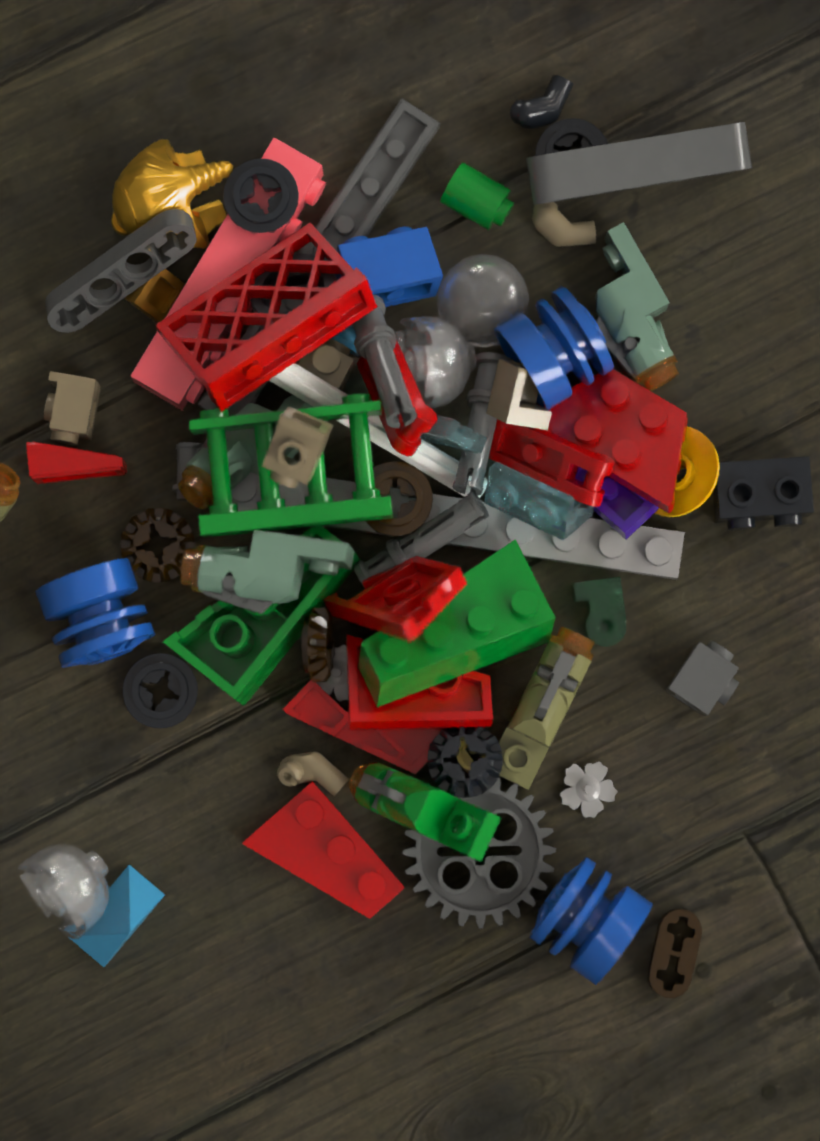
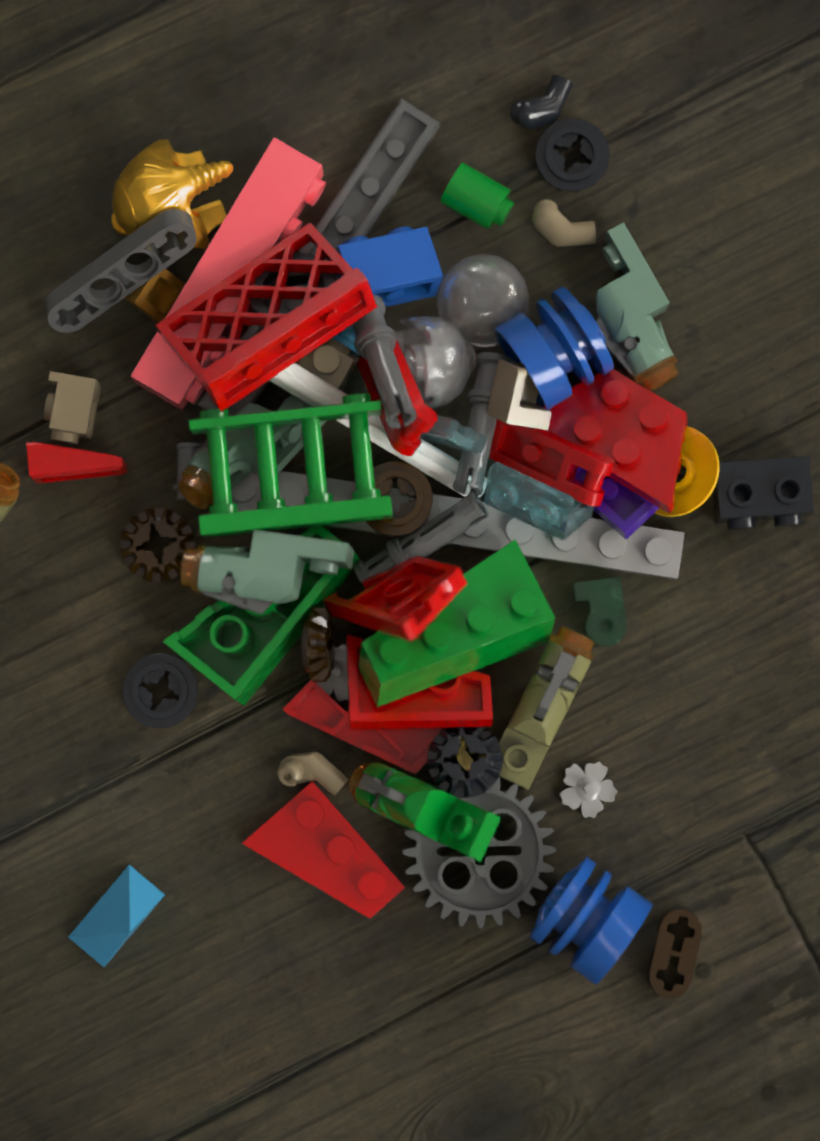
clear cylinder [18,843,109,939] -> none
blue wheel [35,558,156,668] -> none
black gear [223,159,299,234] -> none
dark tan brick [262,407,333,488] -> none
dark grey beam [526,122,752,205] -> none
dark grey brick [665,640,740,717] -> none

